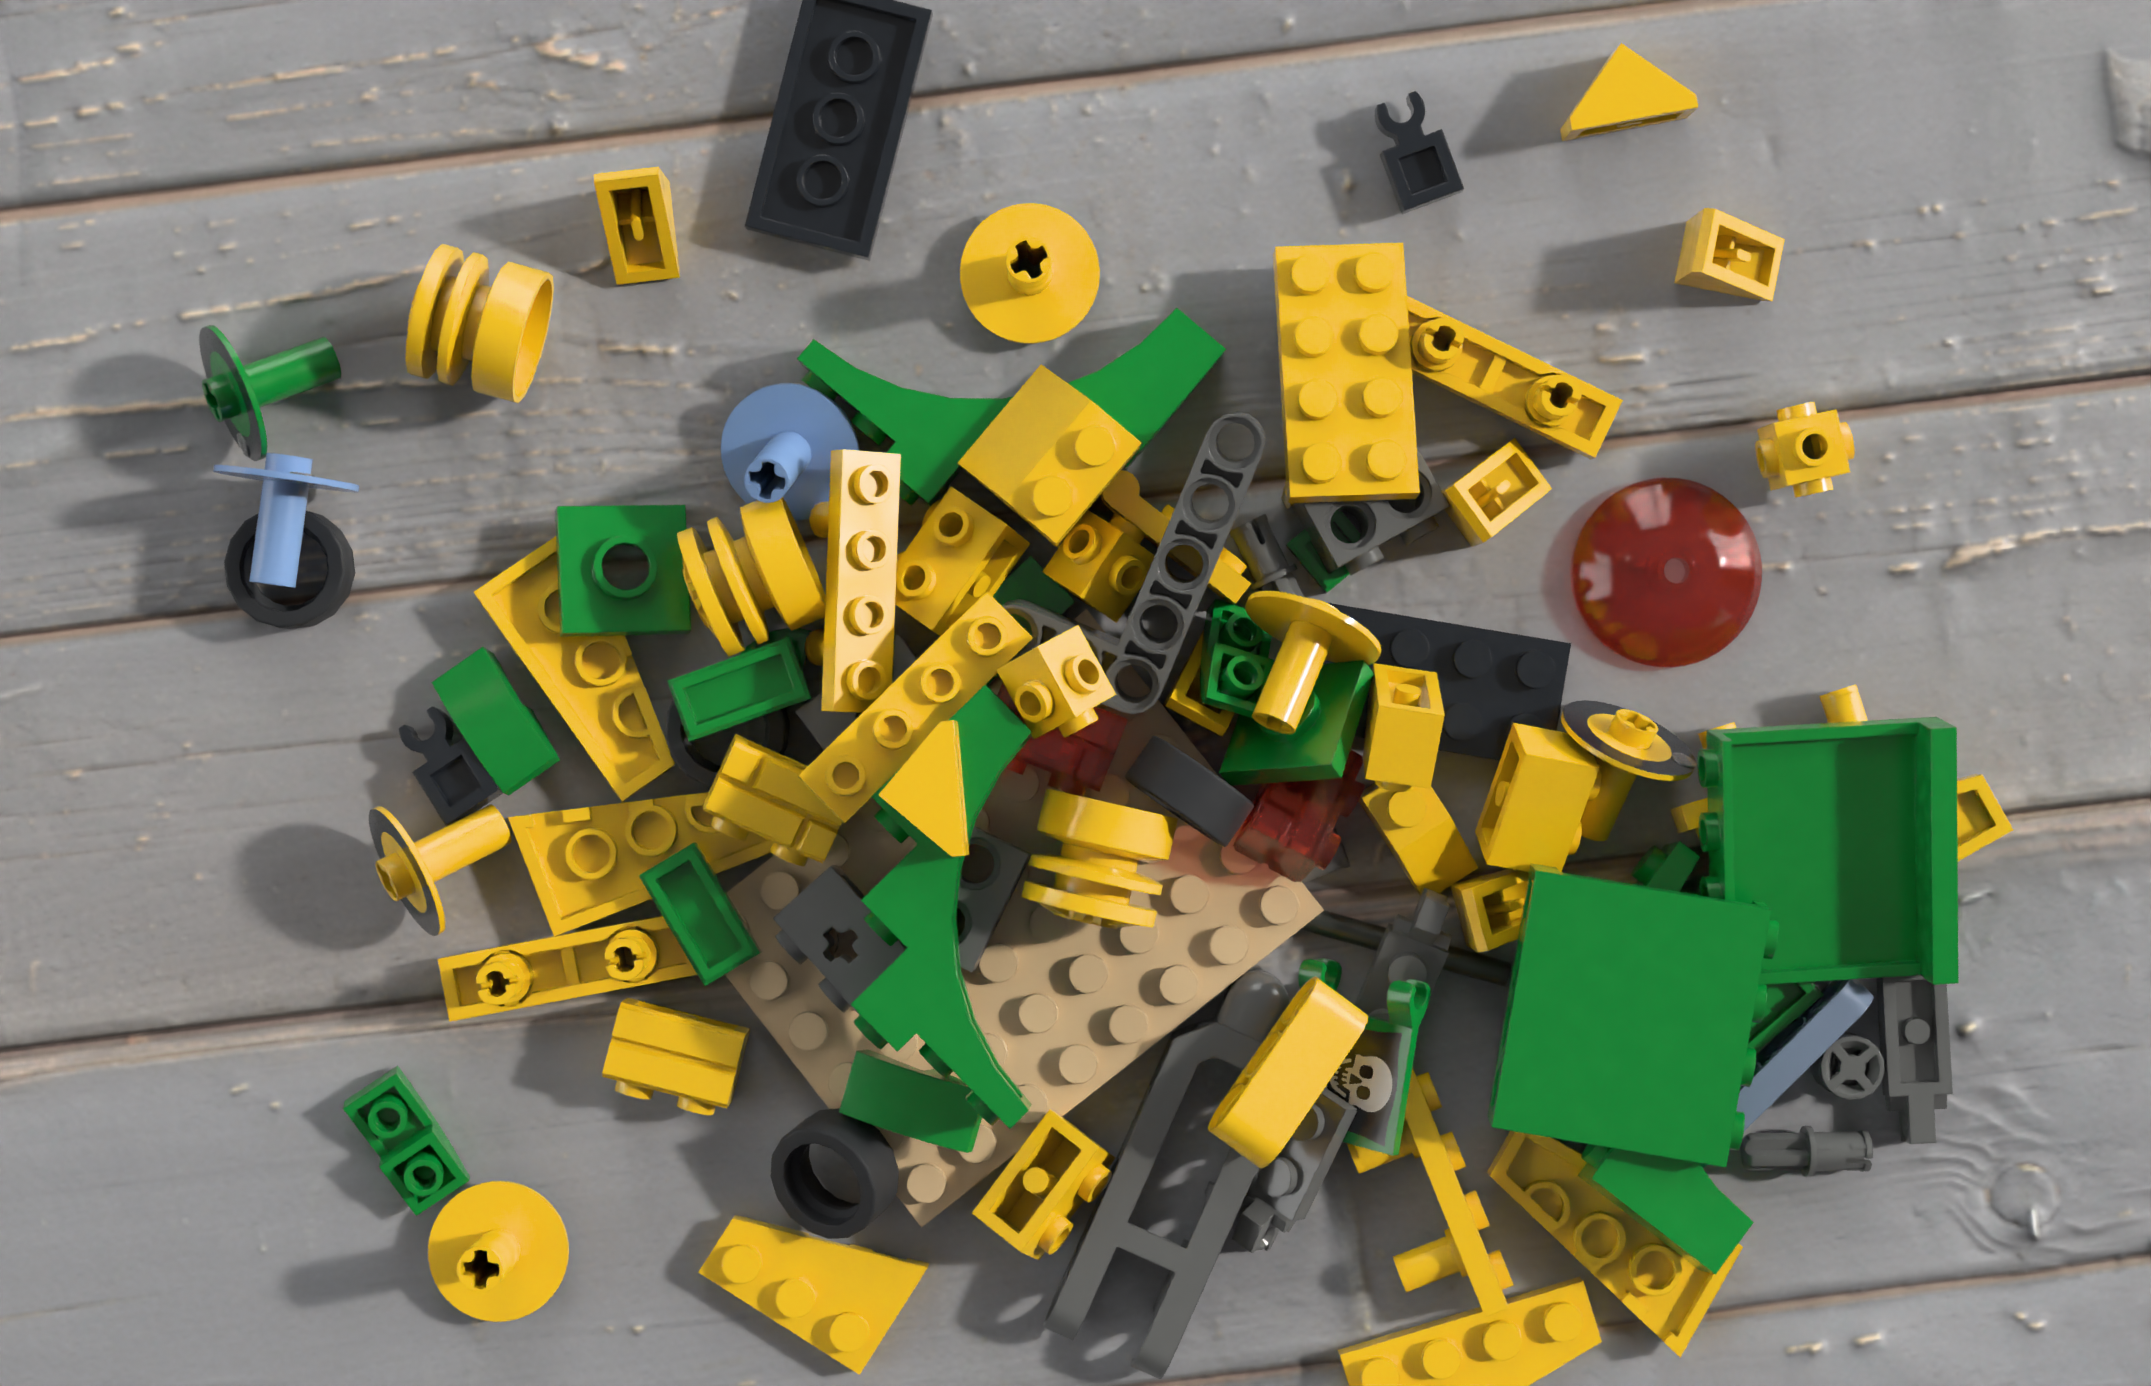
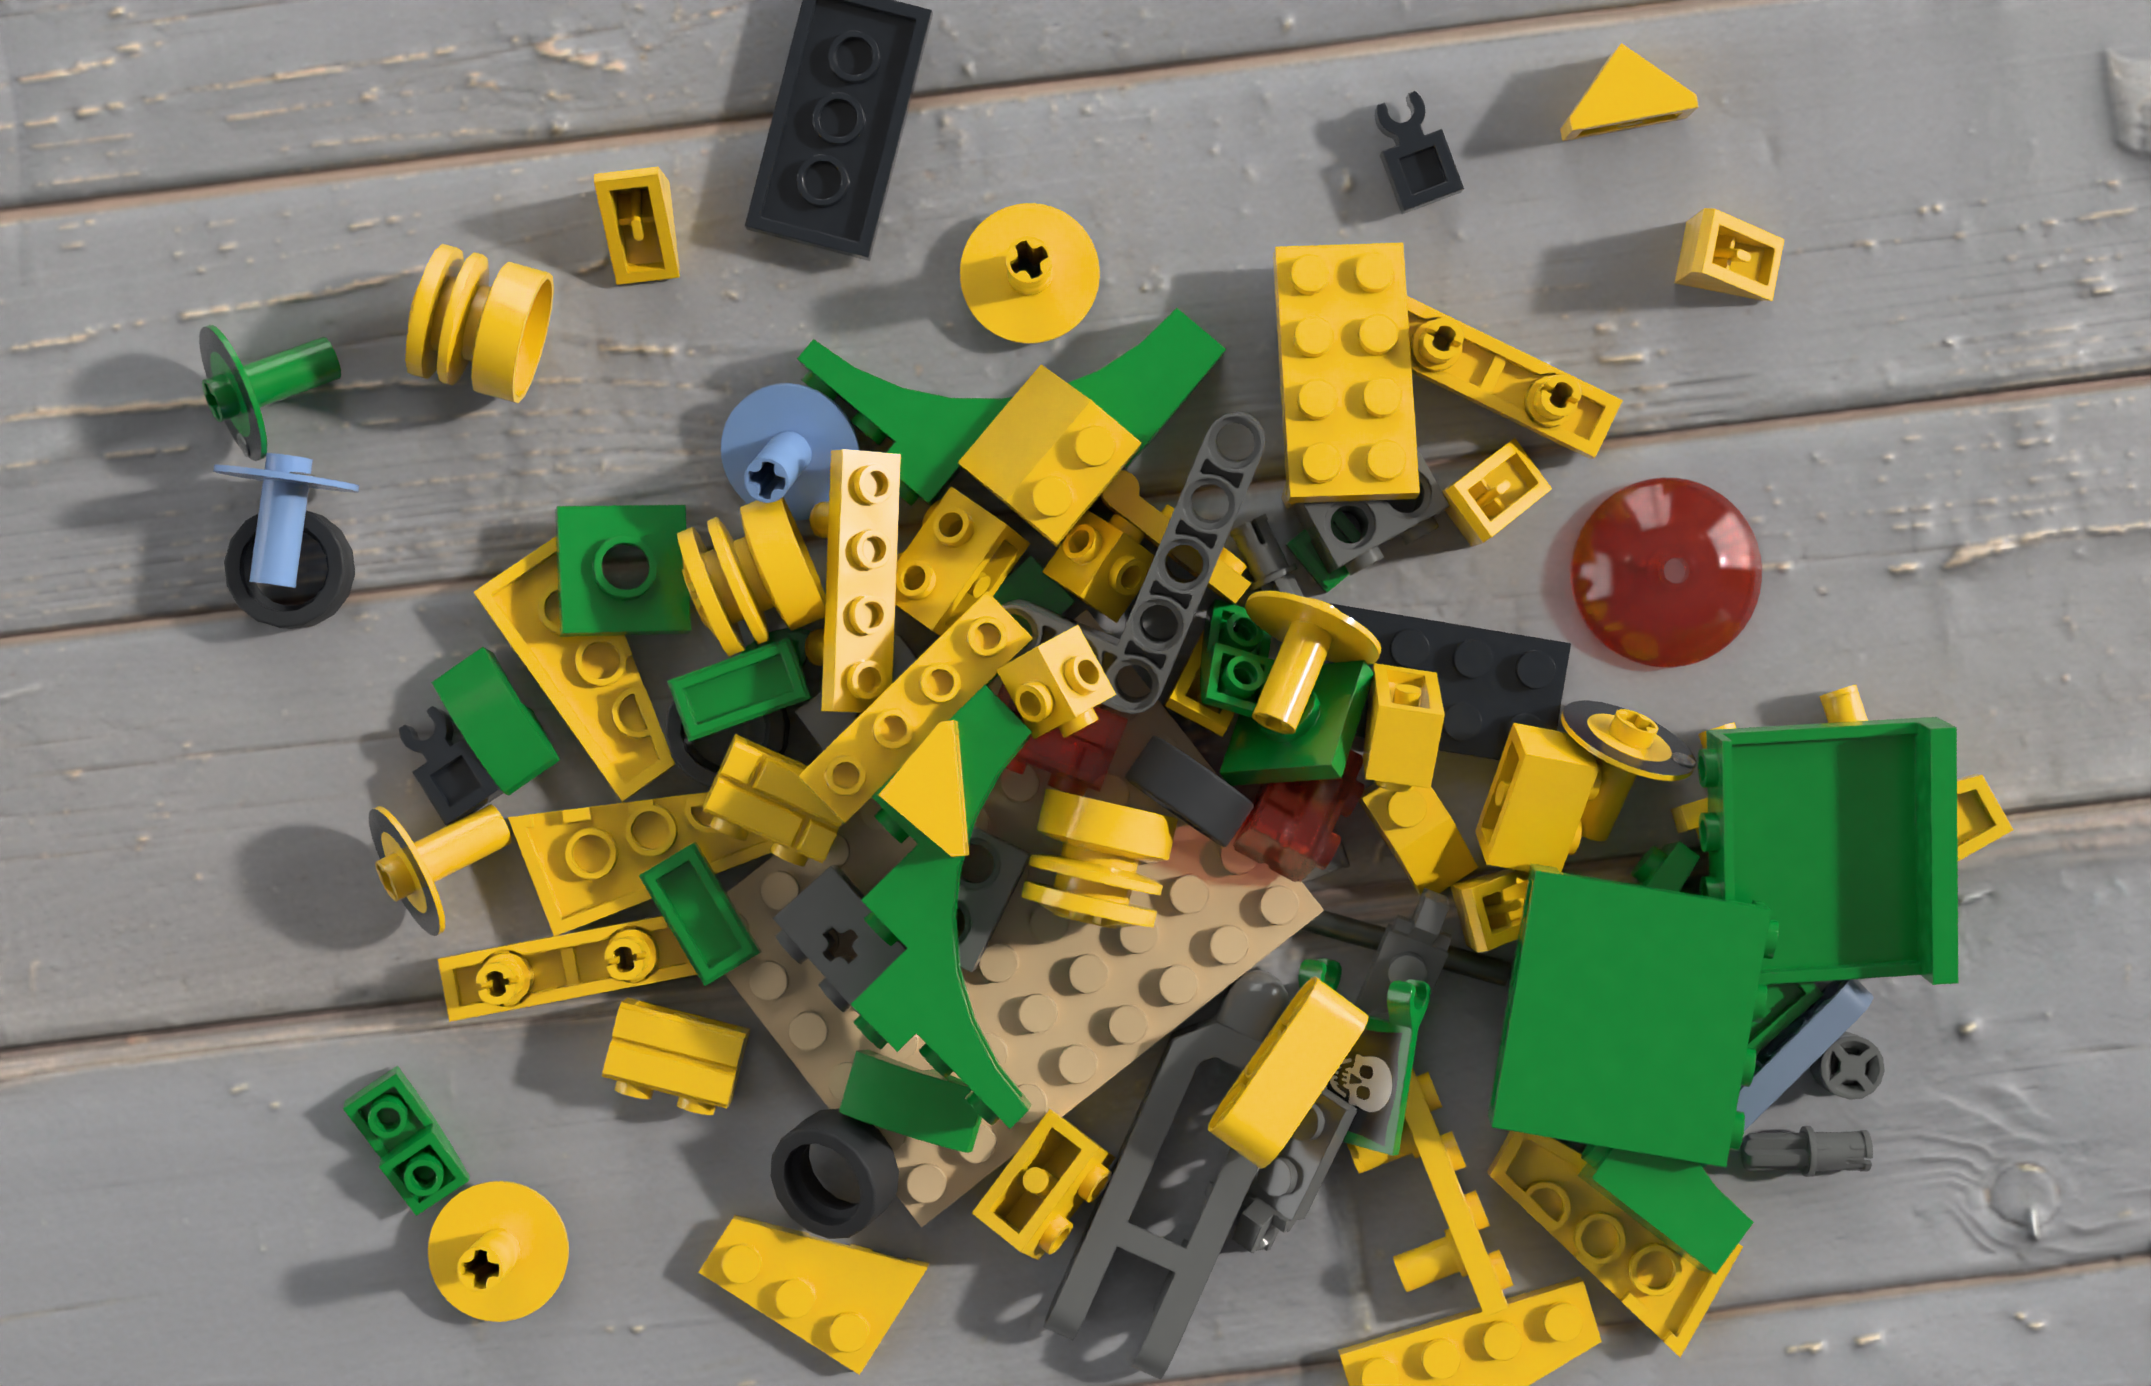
yellow brick [1755,402,1855,498] -> none
dark grey hinge [1876,975,1953,1144] -> none

